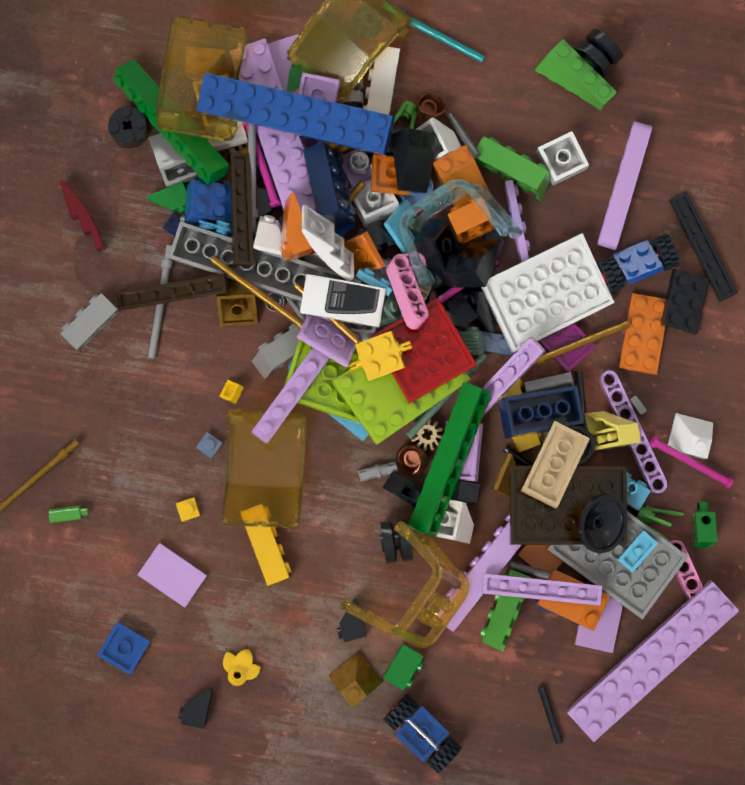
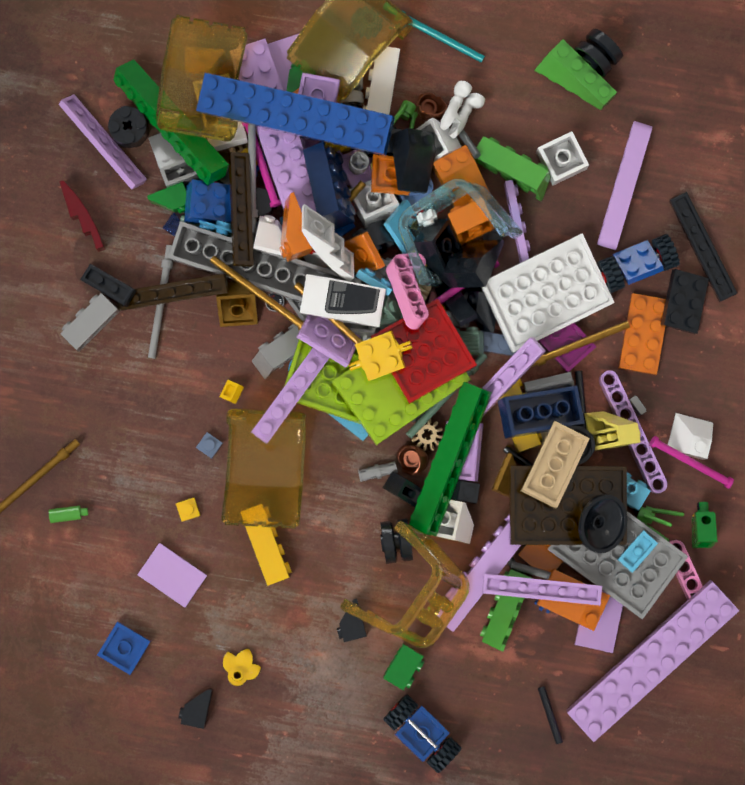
pearl gold slope [328,652,383,708] -> none
none -> lavender plate [59,94,147,190]
none -> black tile [80,264,137,307]
none -> white plate [416,209,437,227]
none -> white piece [440,81,485,138]

